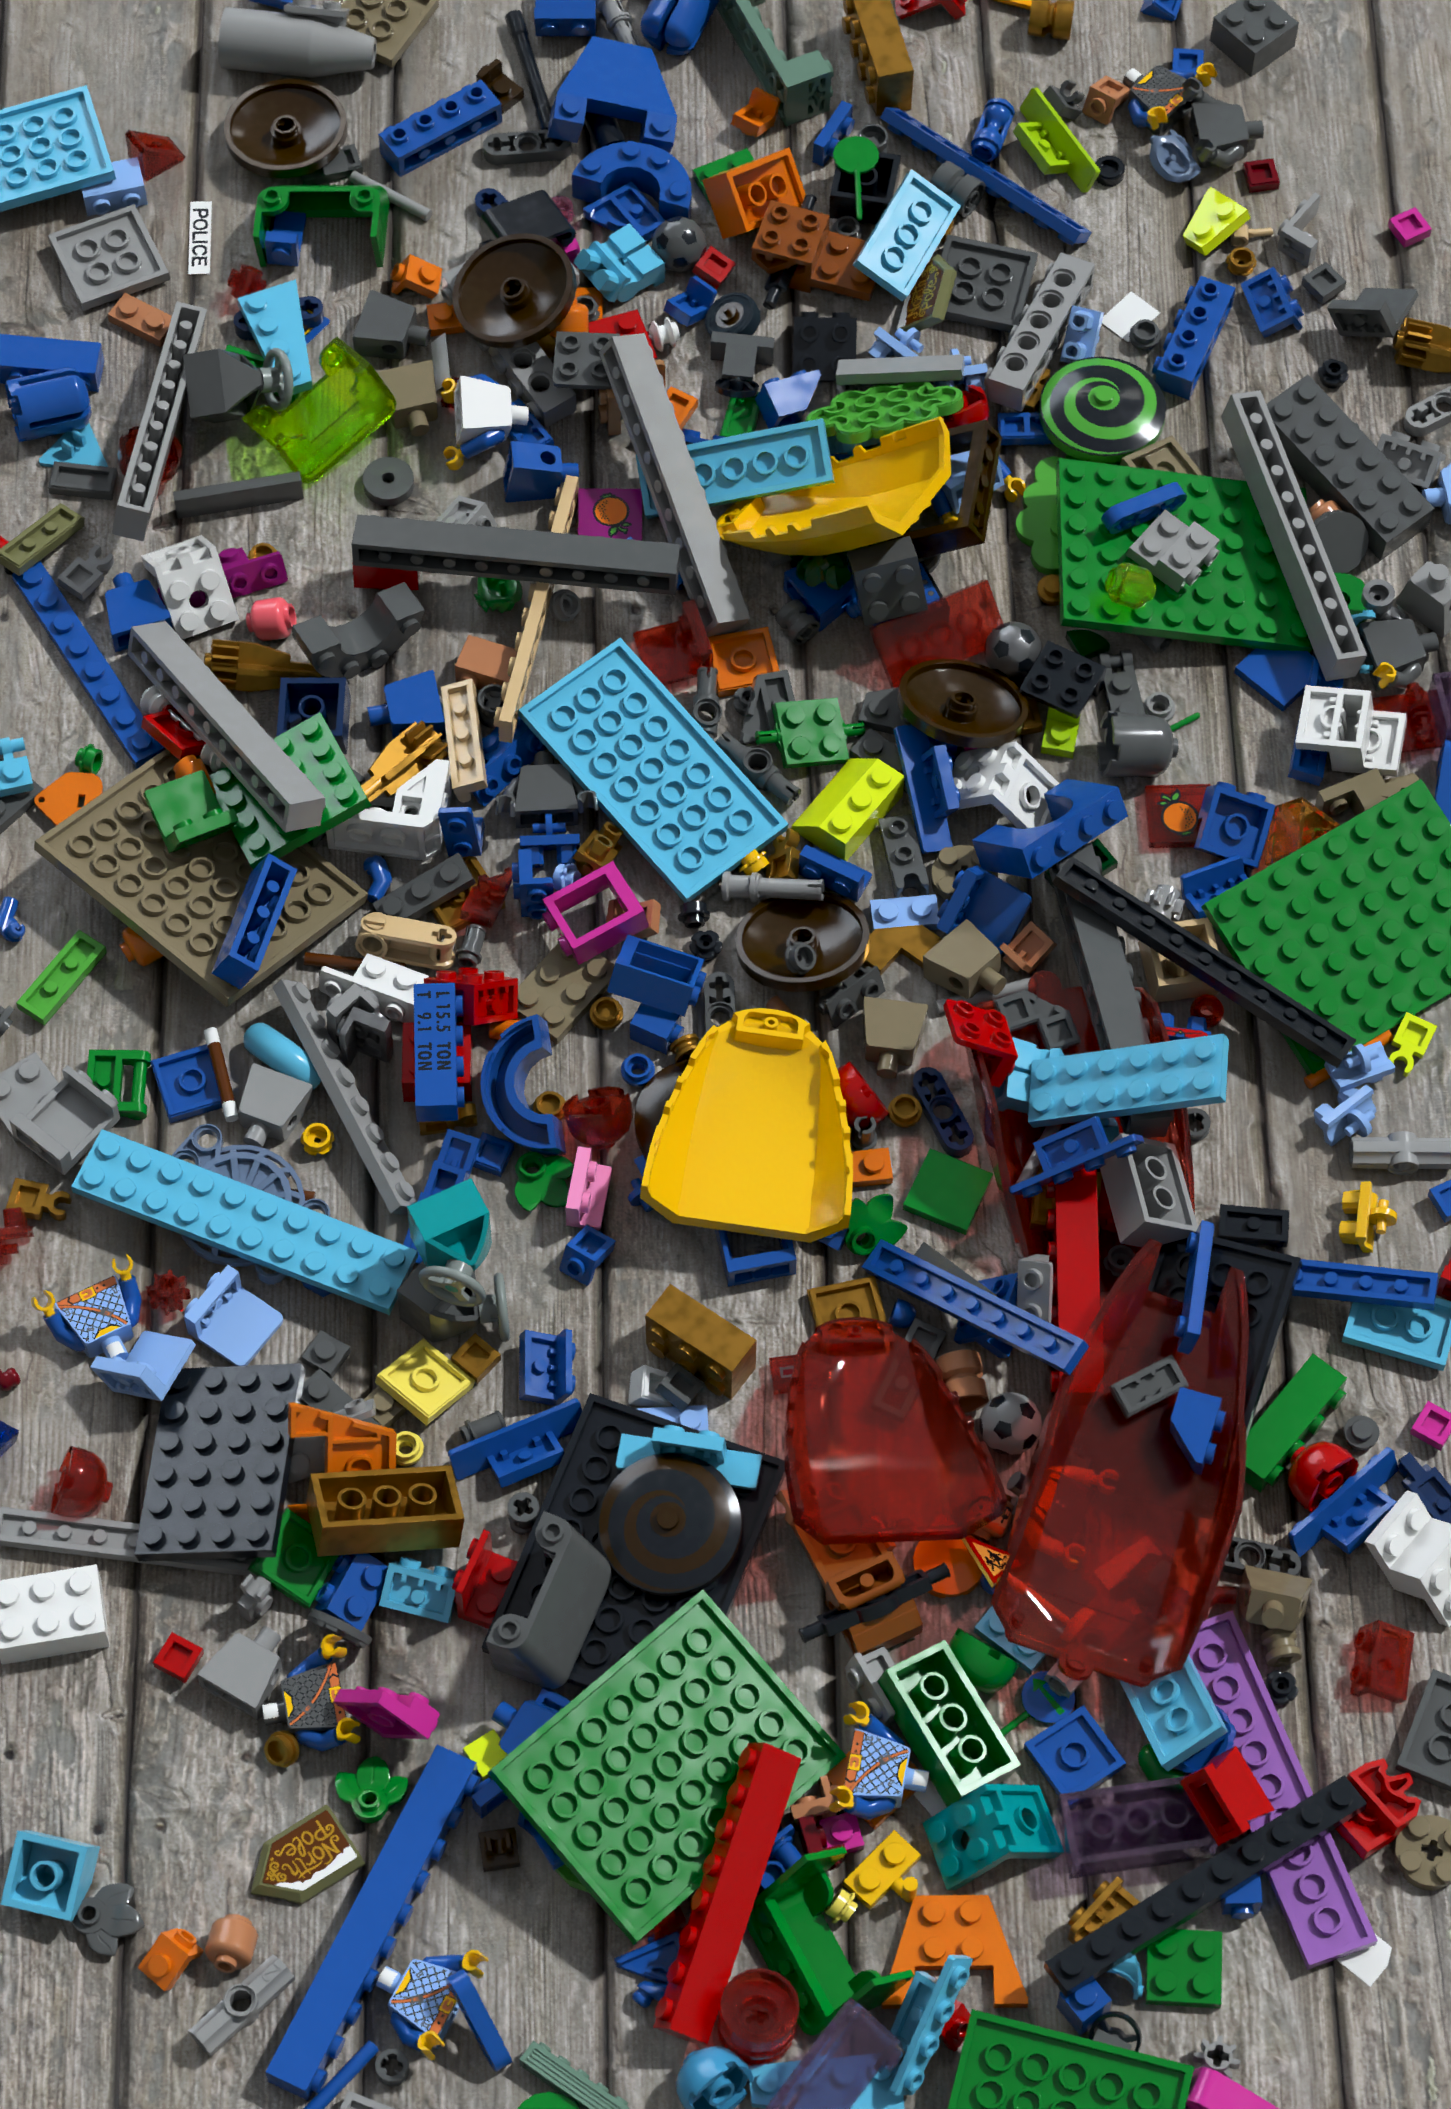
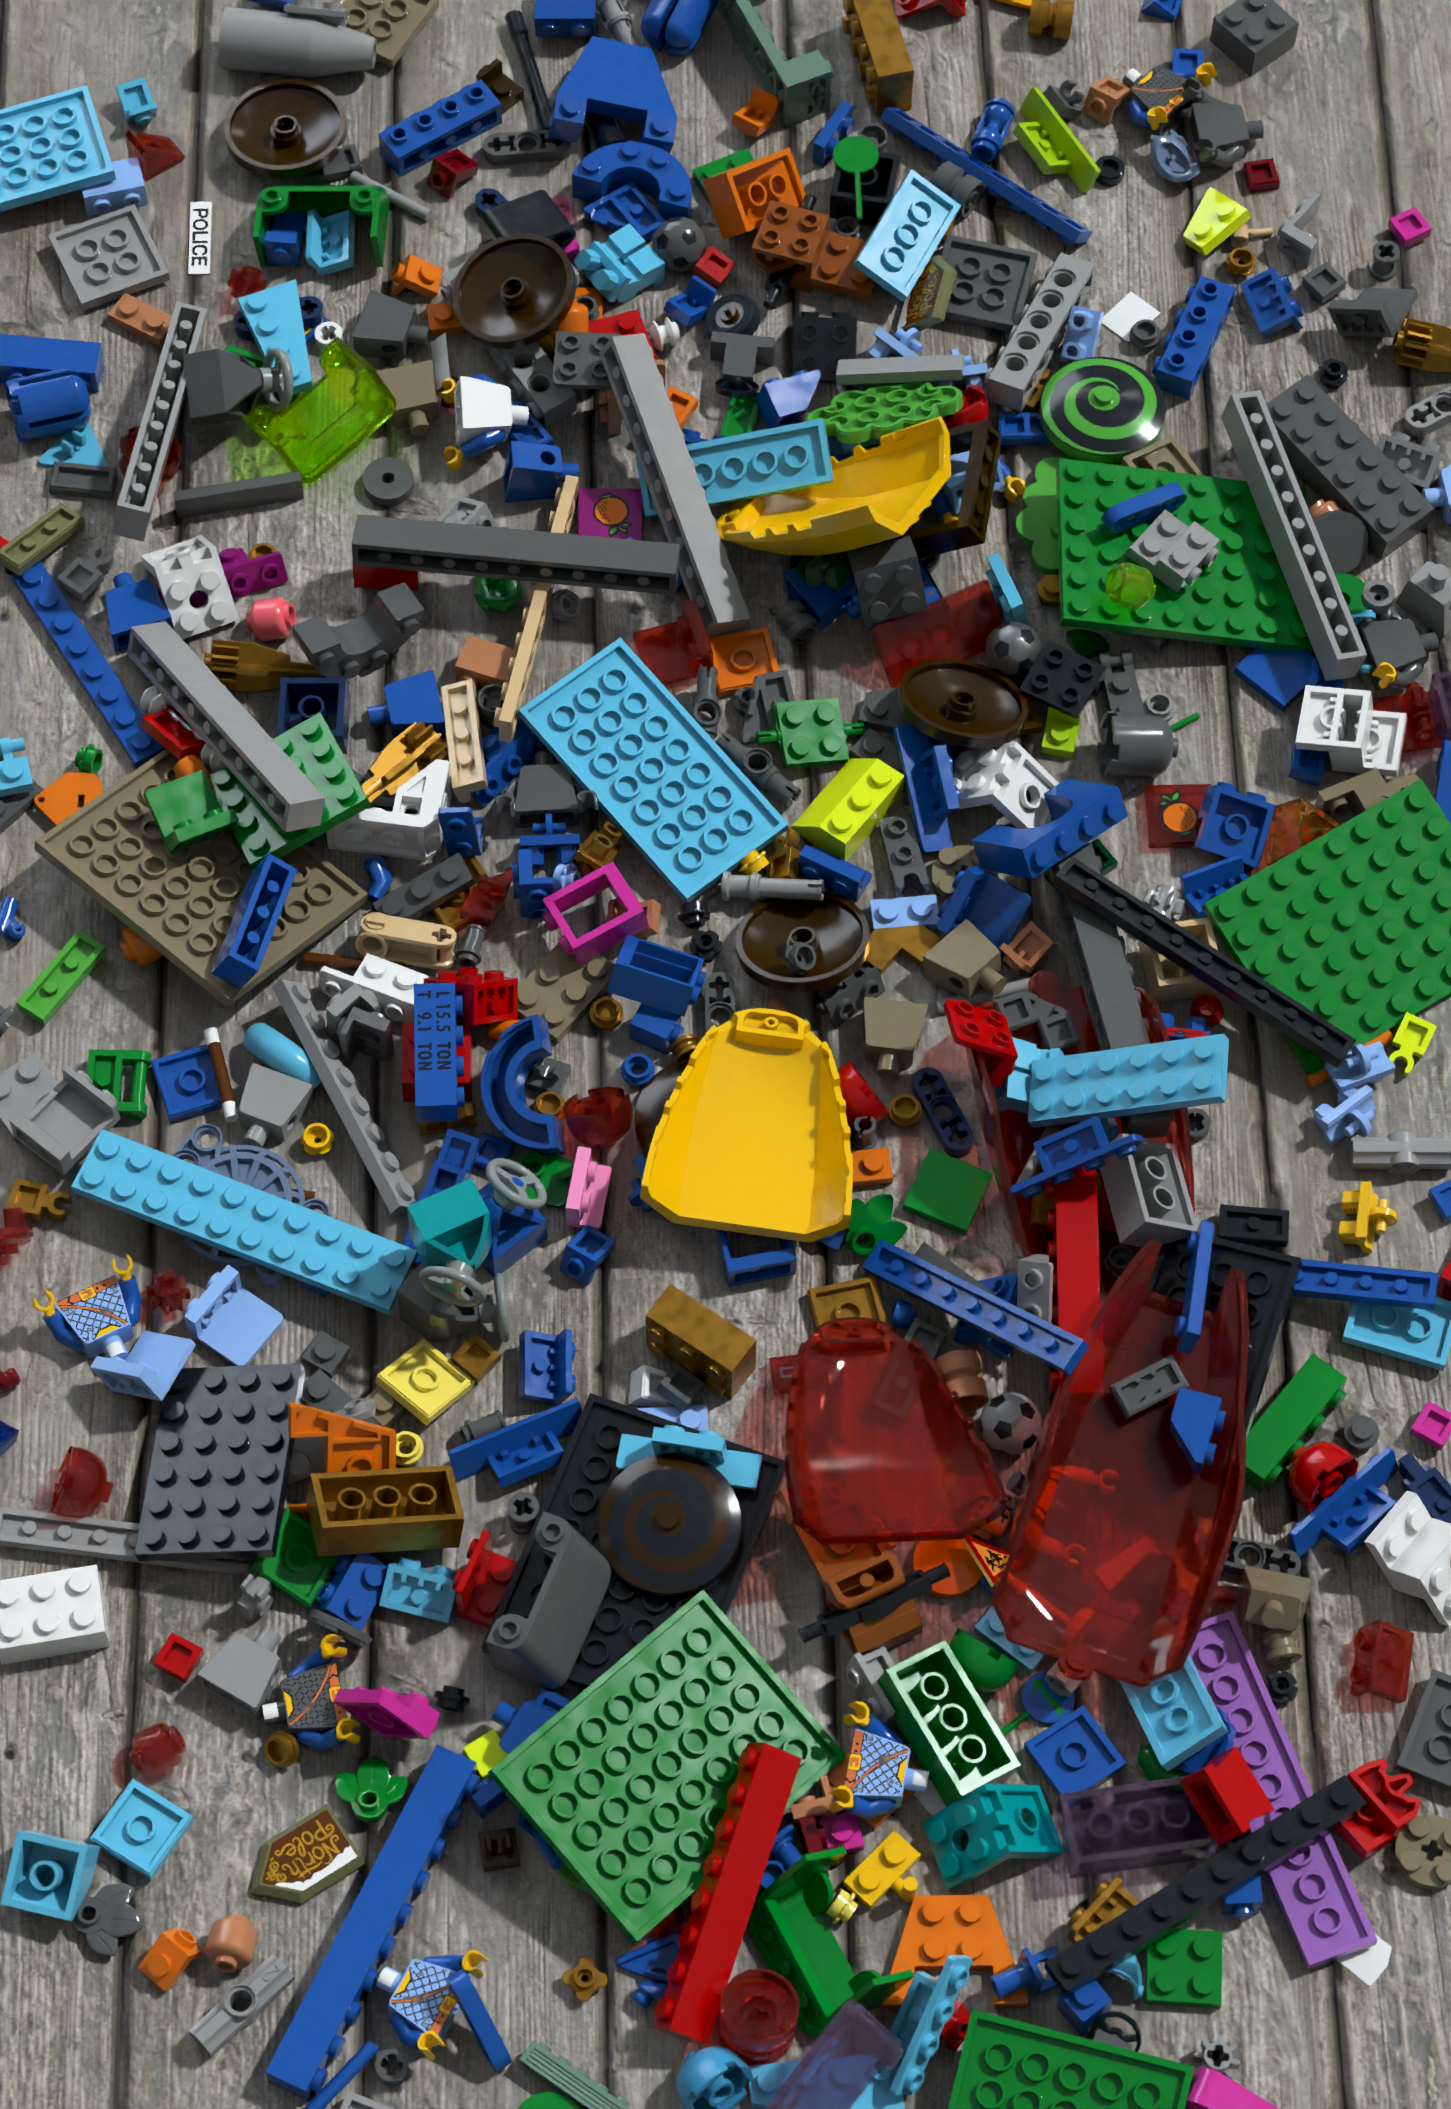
none -> medium azure plate [90,1779,194,1881]
none -> medium azure bracket [115,77,158,125]
none -> clear red head [129,1722,187,1776]
none -> medium azure bracket [304,209,355,276]
none -> white bush [314,322,344,353]
none -> dark red bracket [427,149,480,199]
none -> black plate [434,1685,470,1713]
none -> blue piece [478,1158,548,1277]
none -> dark grey tile [527,1057,571,1095]
none -> pearl gold plate [563,1957,607,2001]
none -> medium azure plate [985,552,1029,626]
none -> blue bracket [989,1946,1060,2000]
none -> dark grey bush [1369,240,1400,281]

